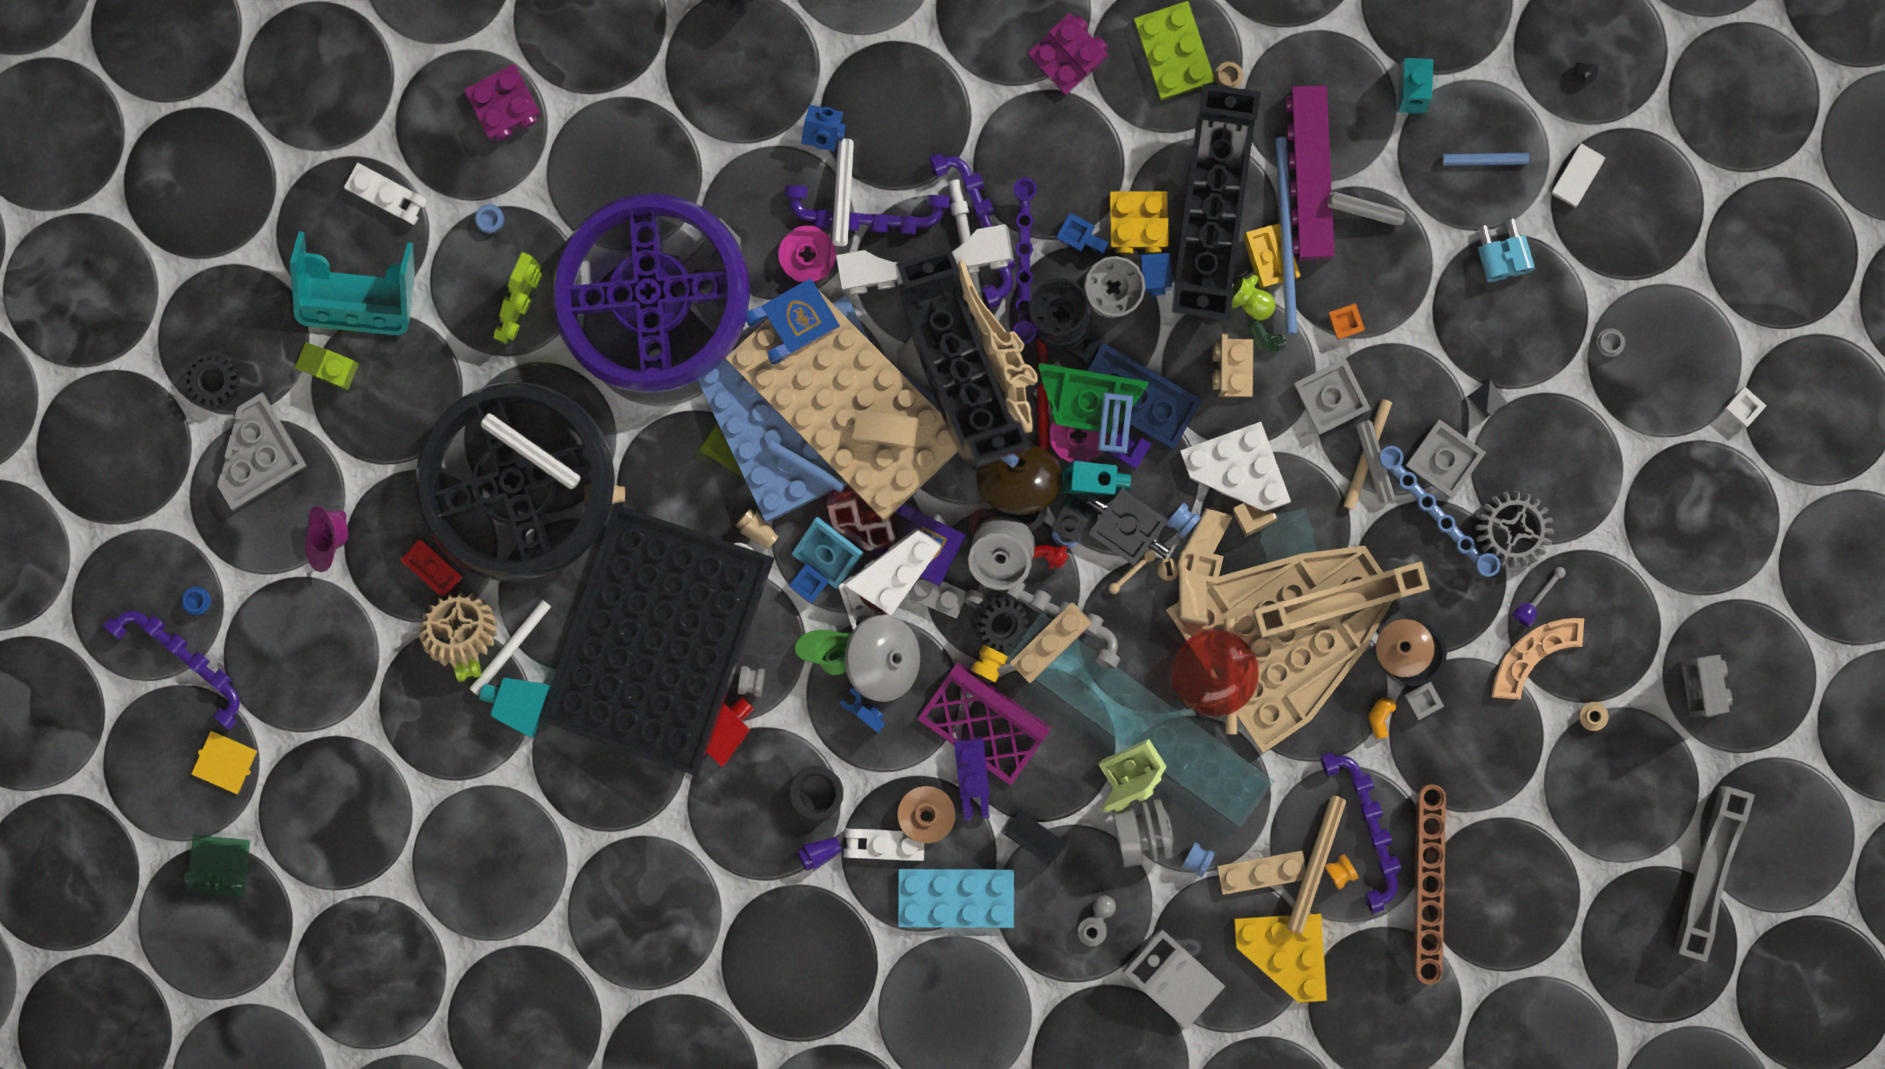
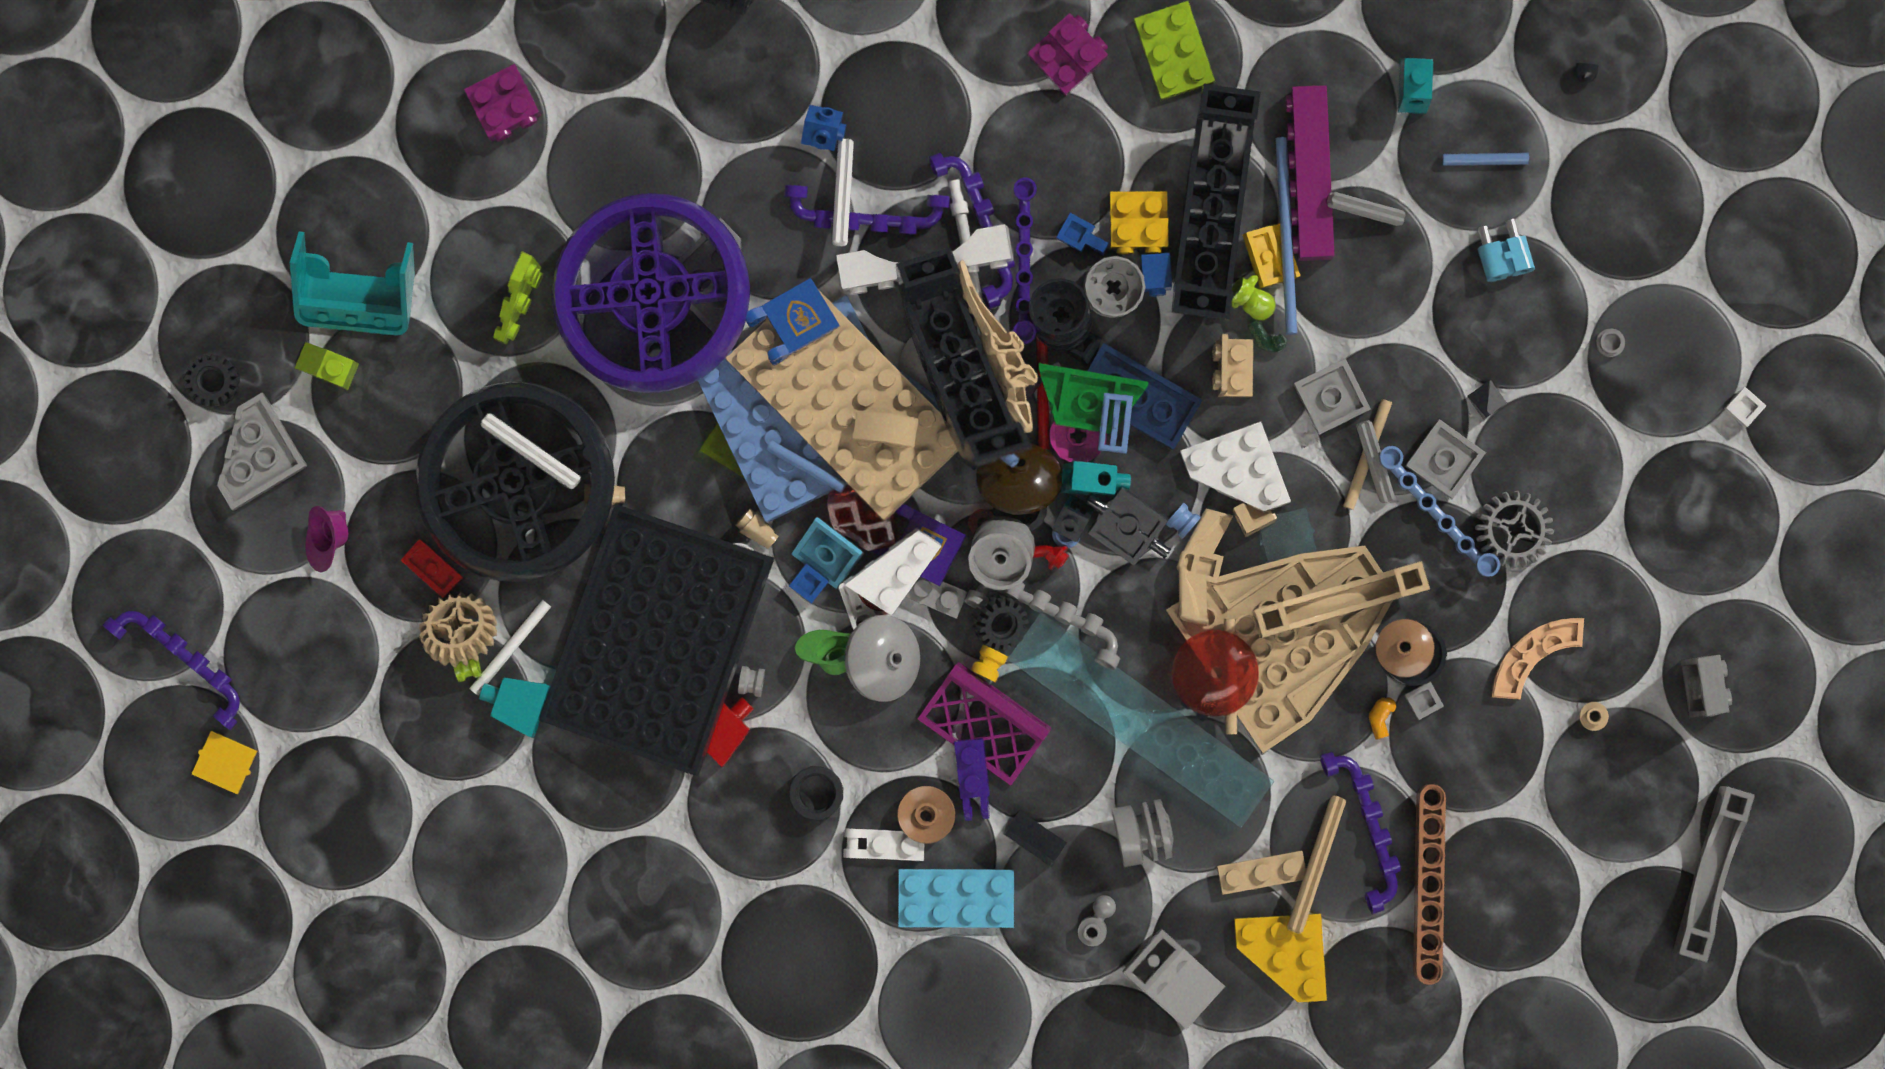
blue plate [182,587,211,615] -> none
clear green hinge [184,834,250,897] -> none
white plate [344,163,428,225] -> none
medium blue tile [475,204,505,234] -> none
dark pink plate [779,226,836,283] -> none
dark purple cone [797,837,842,872] -> none
blue plate [840,688,885,733] -> none
tan plate [1010,602,1092,683] -> none
yellowish green bracket [1099,738,1166,812] -> none
dark purple panel [1106,429,1151,471] -> none
tan hinge [1108,550,1156,594] -> none
tan hinge [1157,558,1179,581] -> none
medium blue wheel [1181,842,1215,878] -> none
tan plate [1215,62,1243,88] -> none
light orange wheel [1325,854,1359,890] -> none
orange plate [1328,303,1365,340] -> none
hinge [1511,567,1566,628] -> none
white tile [1551,143,1605,207] -> none

